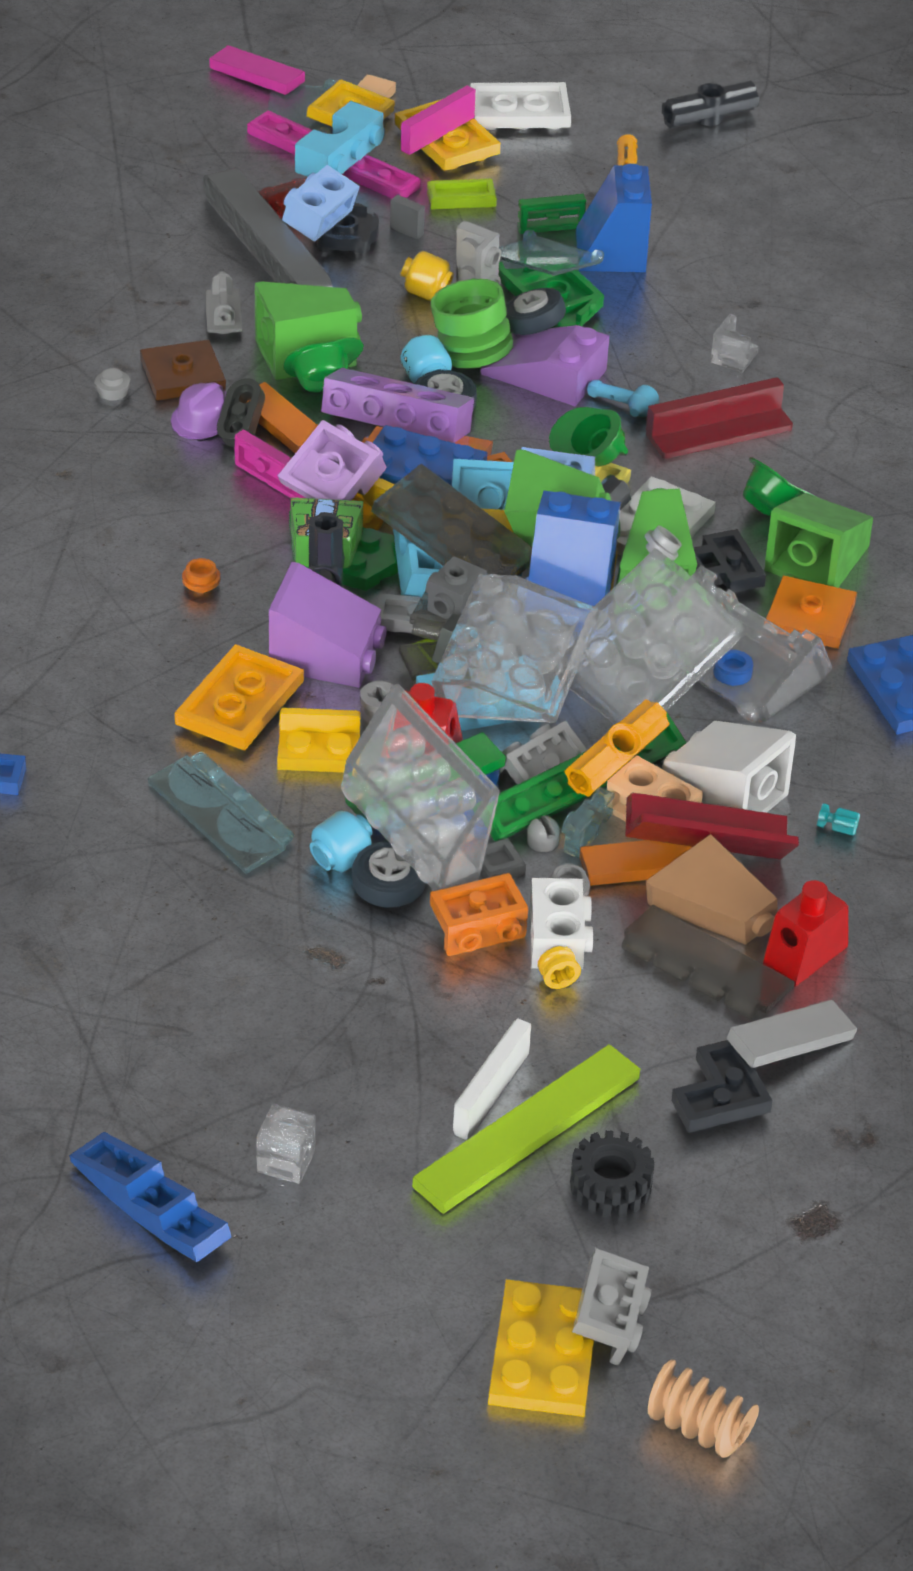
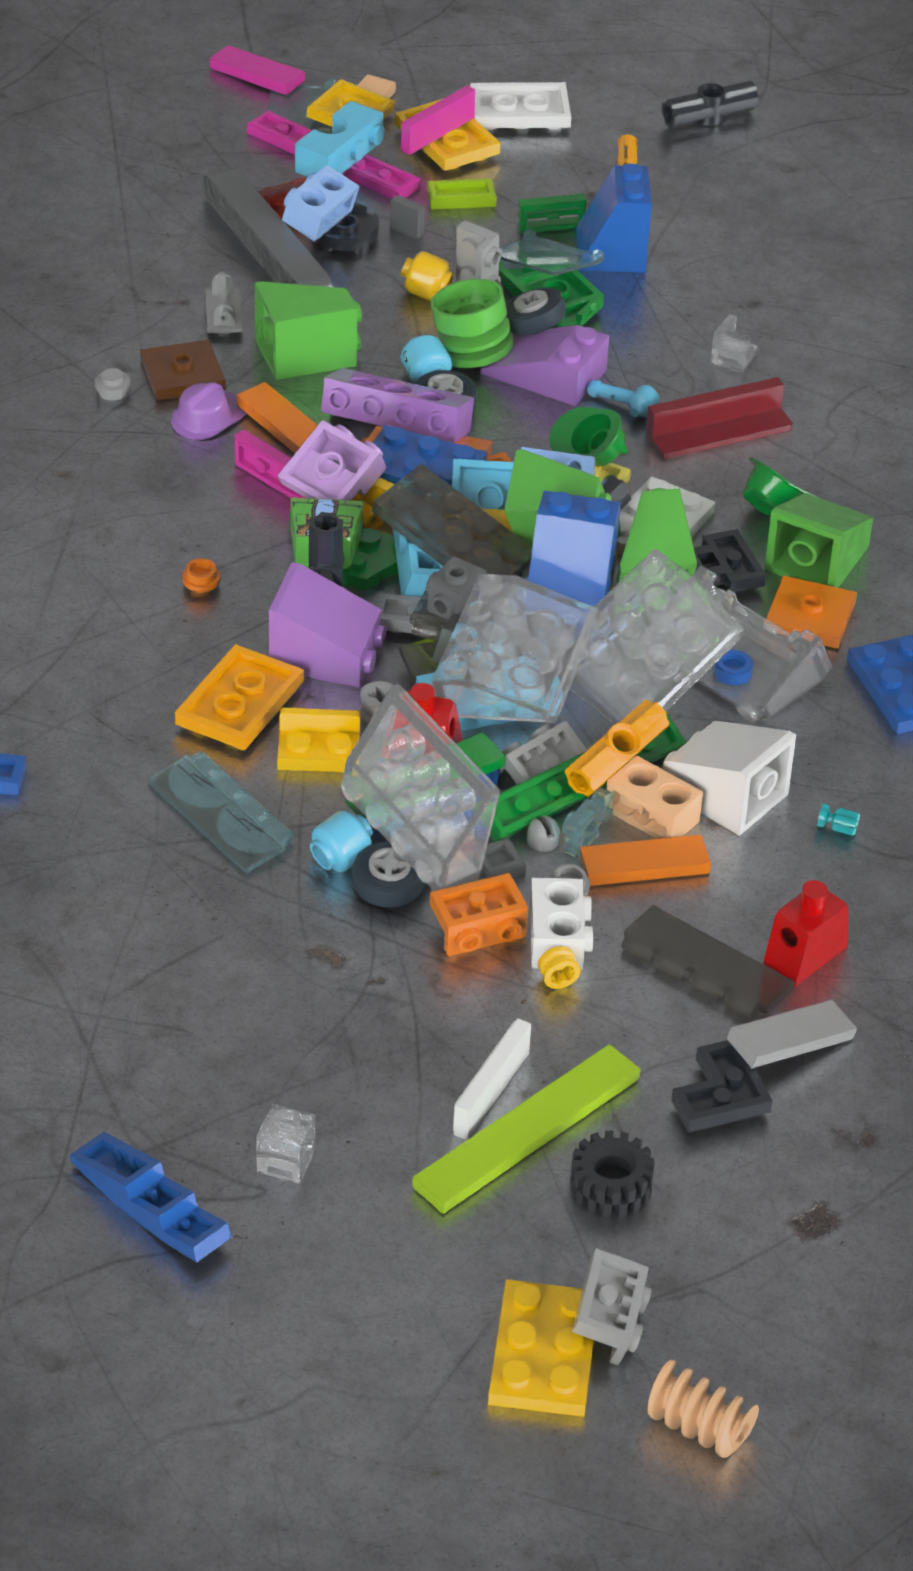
pearl dark grey plate [217,378,265,447] -> none
green piece [283,337,364,393] -> none
dark red panel [625,792,799,860] -> none
light grey plate [645,525,682,561] -> none
medium nougat slope [646,834,778,945] -> none

